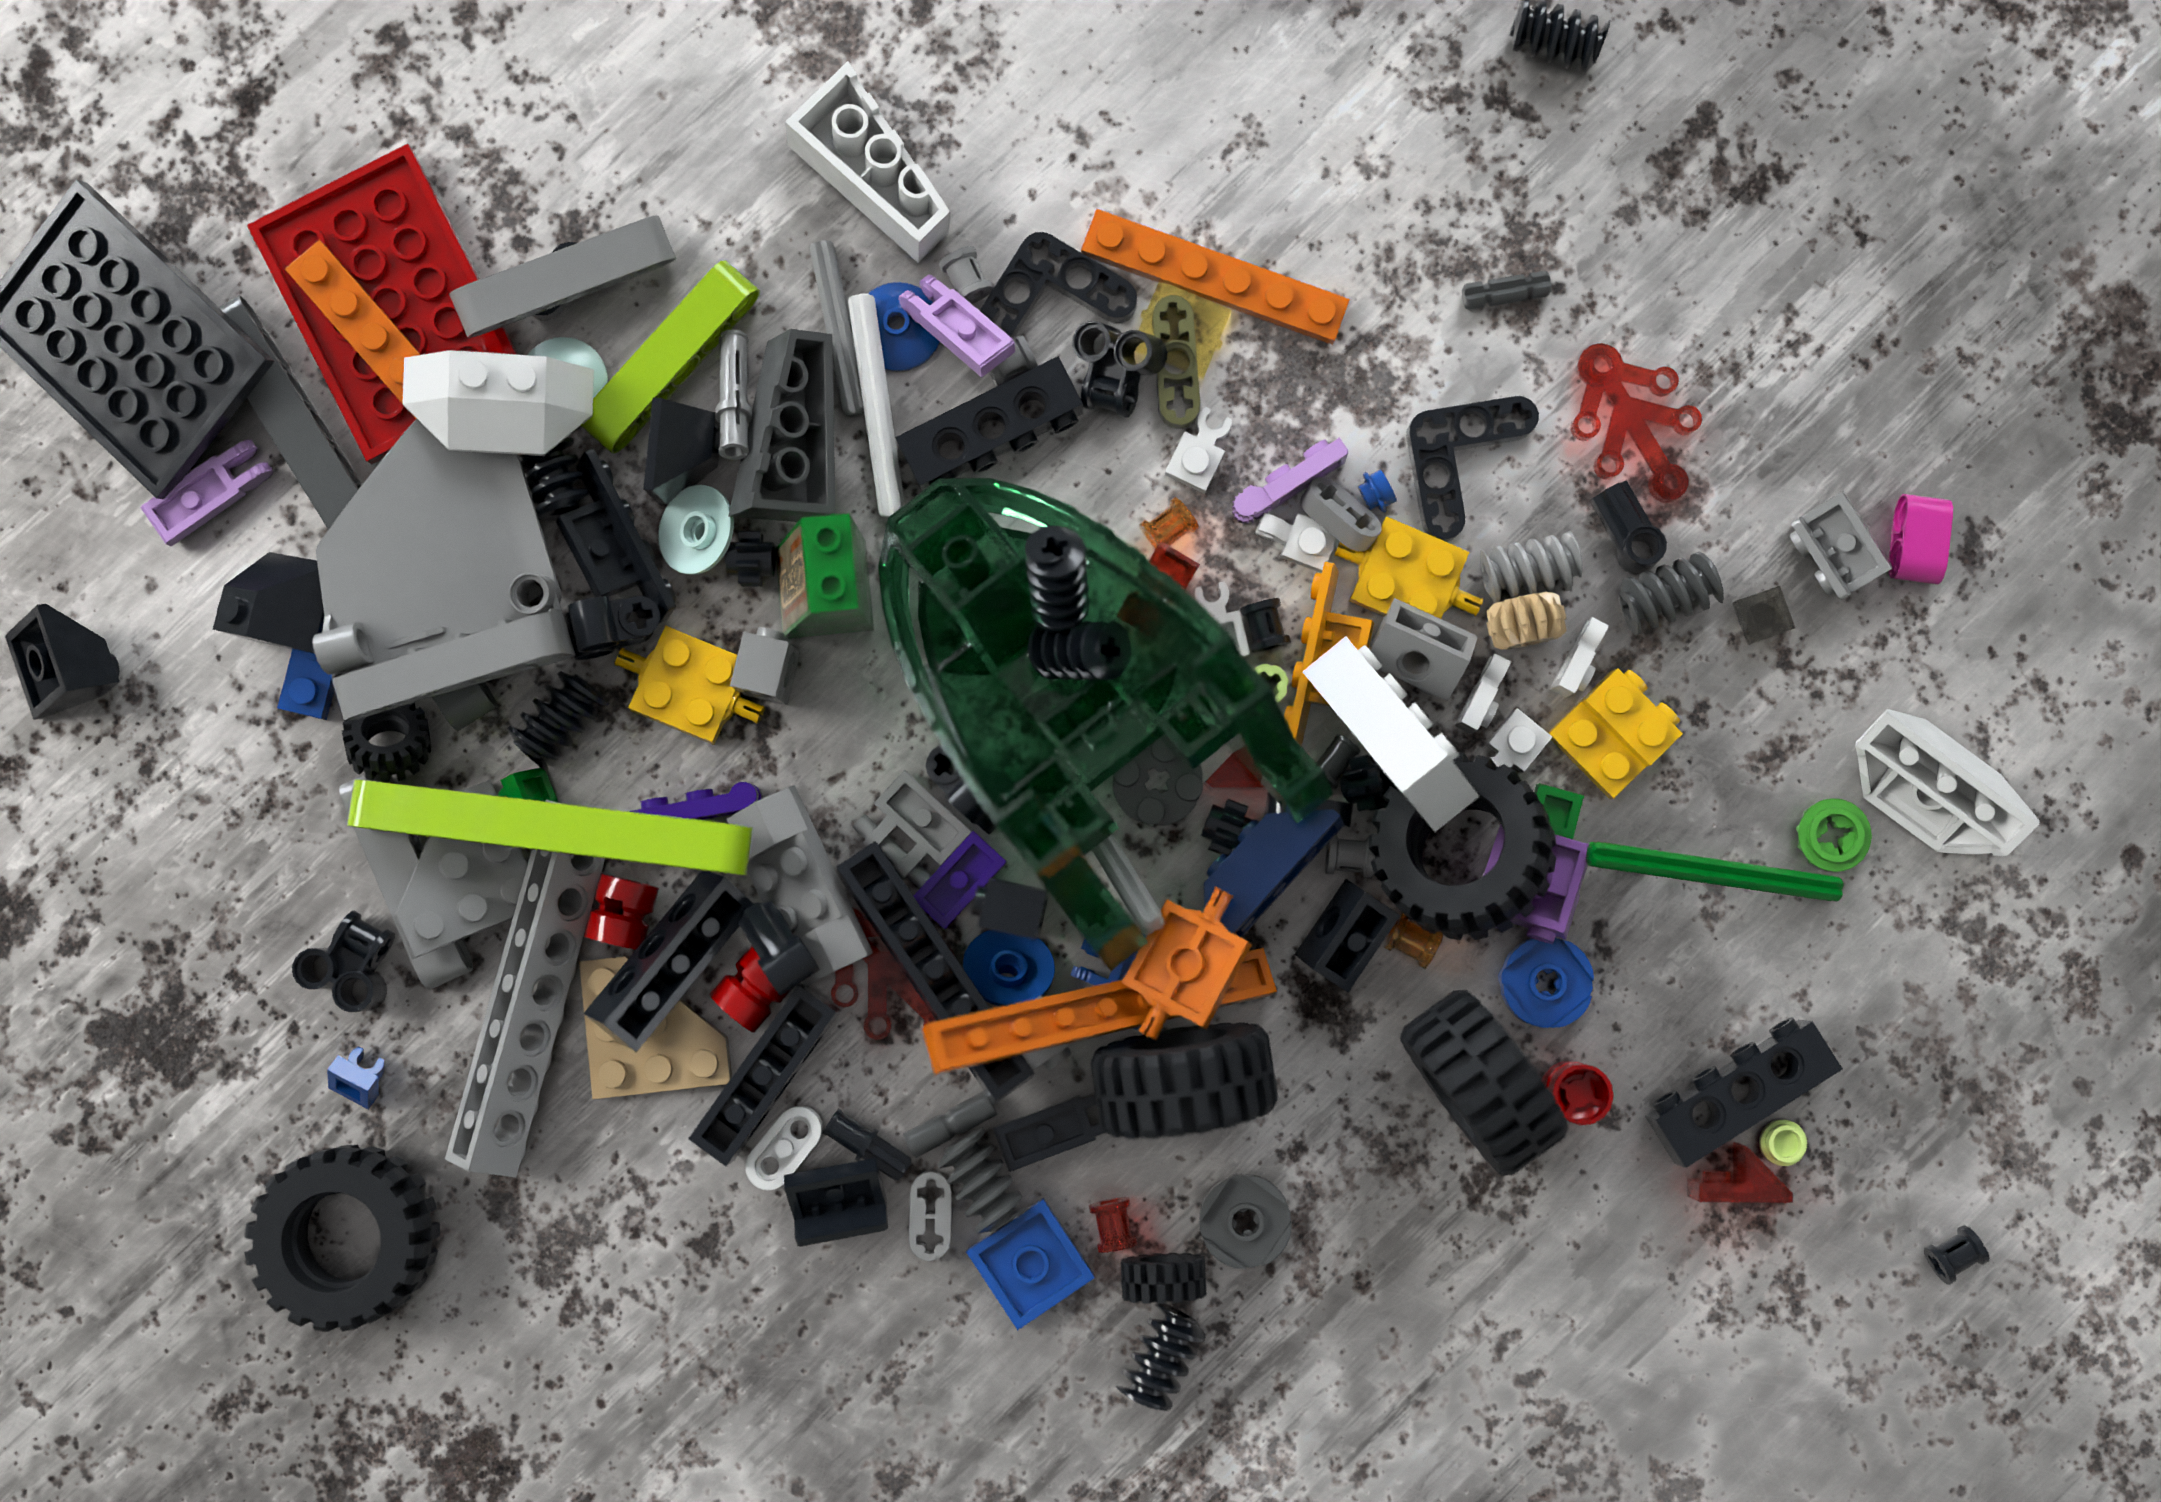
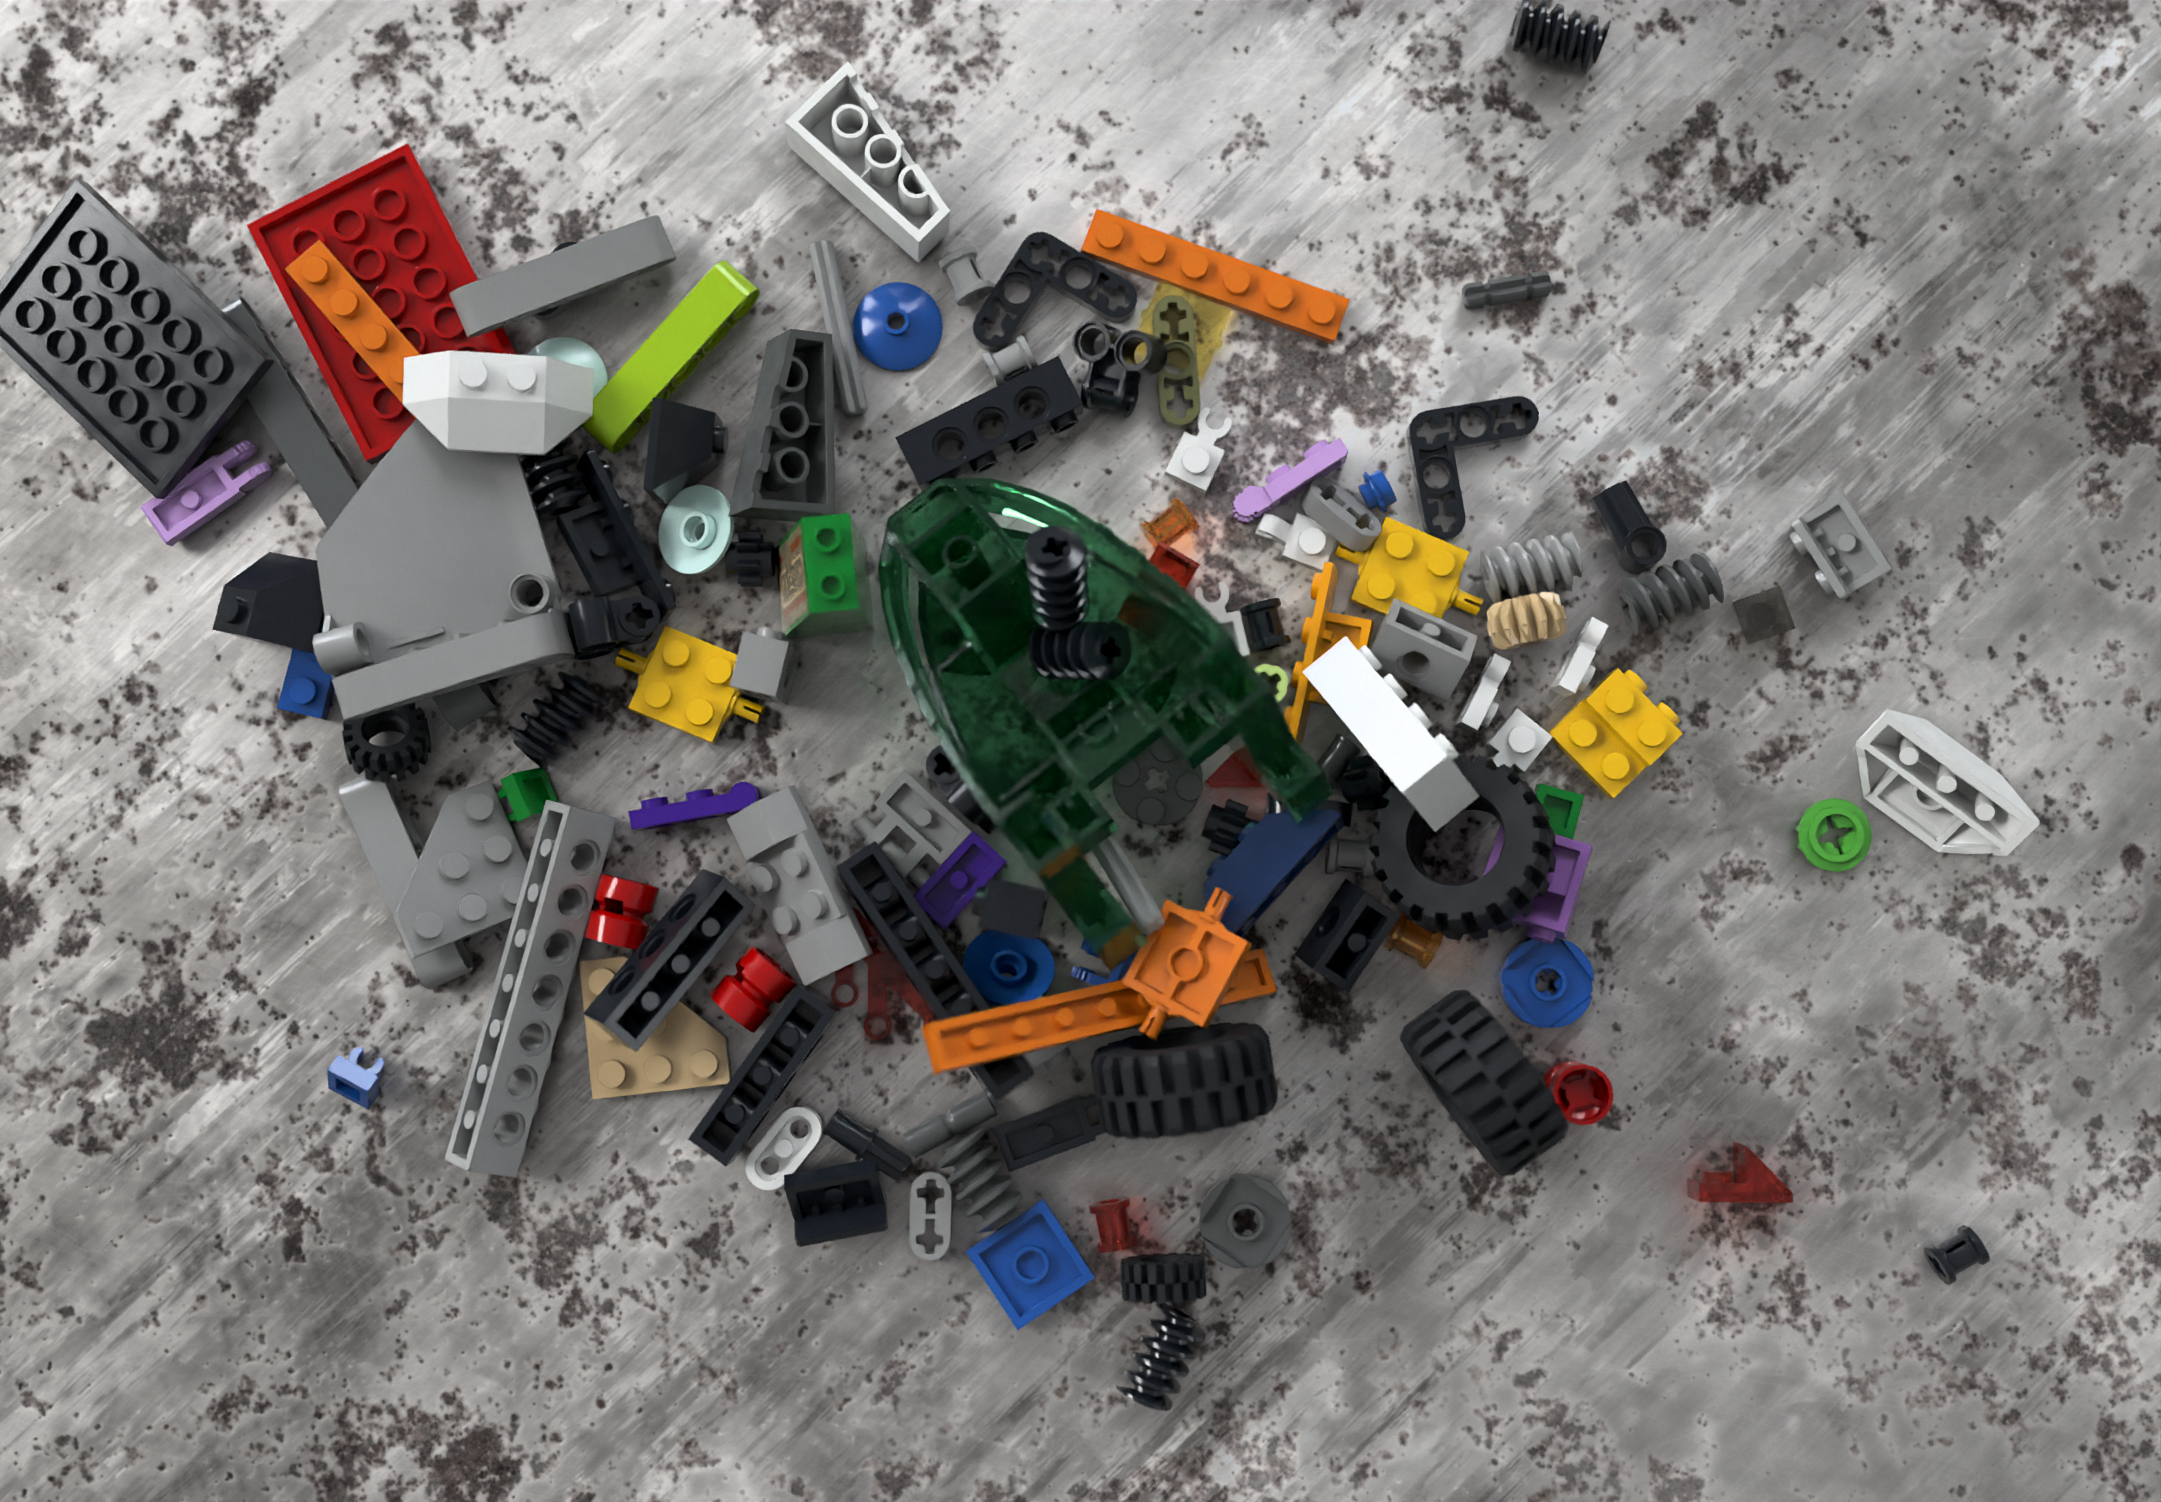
black slope [5,604,120,720] -> none
black tyre [244,1145,440,1332] -> none
black piece [292,910,395,1012] -> none
lime beam [347,779,753,875] -> none
light grey pin [715,329,752,460] -> none
black piece [738,901,820,996] -> none
white axle [848,294,905,518] -> none
lavender hinge [898,275,1015,378] -> none
clear red plant [1570,343,1702,503] -> none
green axle [1586,842,1844,902] -> none
black brick [1645,1017,1843,1168] -> none
yellowish green plate [1759,1119,1807,1166] -> none
dark pink beam [1888,494,1953,585] -> none

